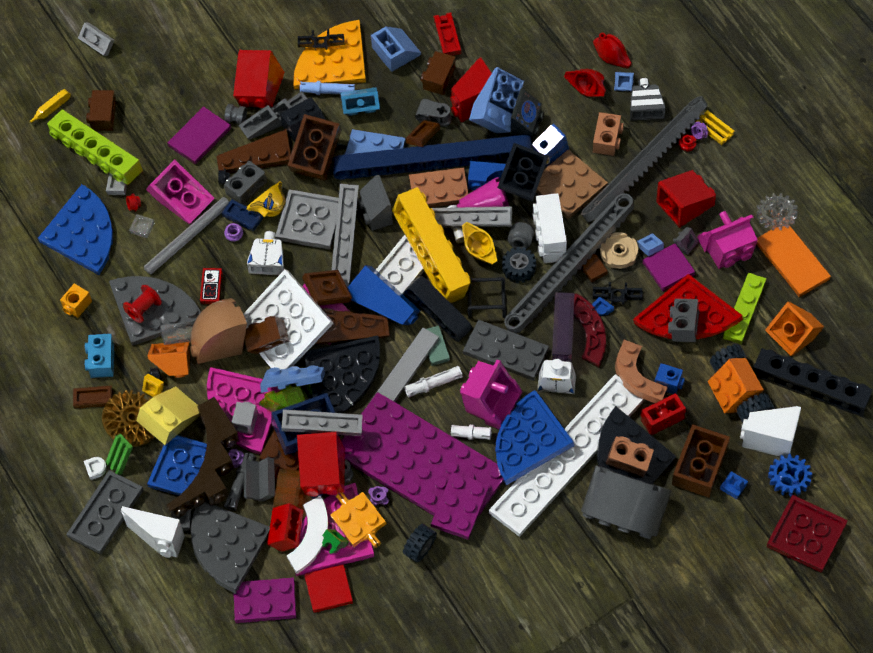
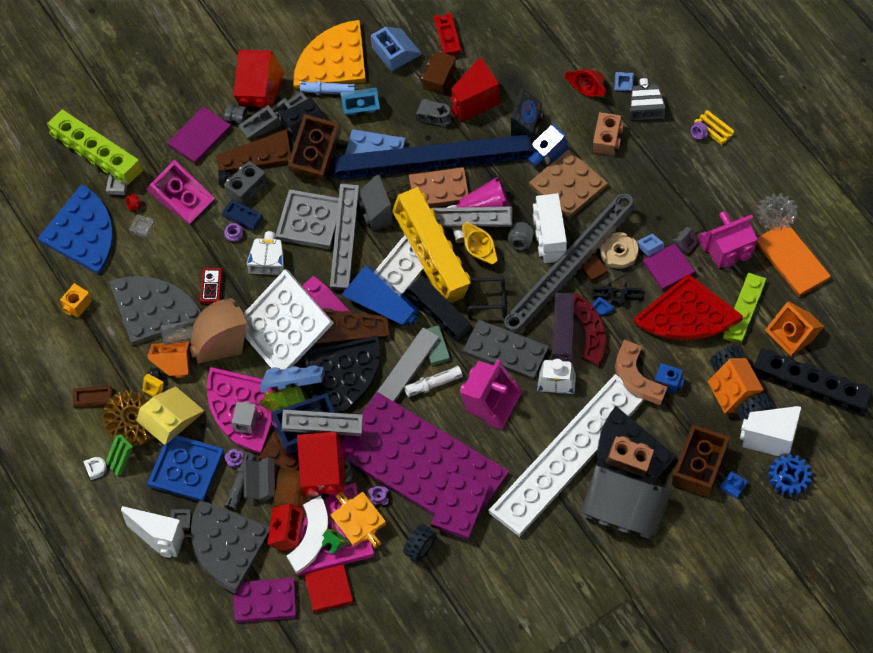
yellow piece [30,89,71,123] -> none
dark grey plate [66,470,143,554] -> none
light grey plate [78,22,114,56] -> none
dark azure brick [85,334,114,378] -> none
reddish brown brick [86,90,116,131] -> none
red hose [123,285,162,323] -> none
light grey axle [144,197,229,274] -> none
dark brown arch [166,397,239,518] -> none
reddish brown brick [244,316,289,355] -> none
yellow hat [246,181,286,218] -> none
black piece [298,29,345,51] -> none
reddish brown tile [302,270,352,306] -> none
reddish brown tile [406,120,440,147] -> none
white pin [451,424,492,440] -> none
blue arch [468,161,506,191] -> none
medium blue slope [469,67,524,133] -> none
blue plate [495,390,575,485] -> none
black slope [497,143,549,201] -> none
black wheel [502,247,536,283] -> none
dark grey gear [581,96,708,222] -> none
red hat [593,33,632,69] -> none
red brick [641,393,686,435] -> none
red slope [656,170,716,228] -> none
dark grey brick [668,299,699,342] -> none
red plate [678,134,697,152] -> none
dark red plate [766,495,848,573] -> none

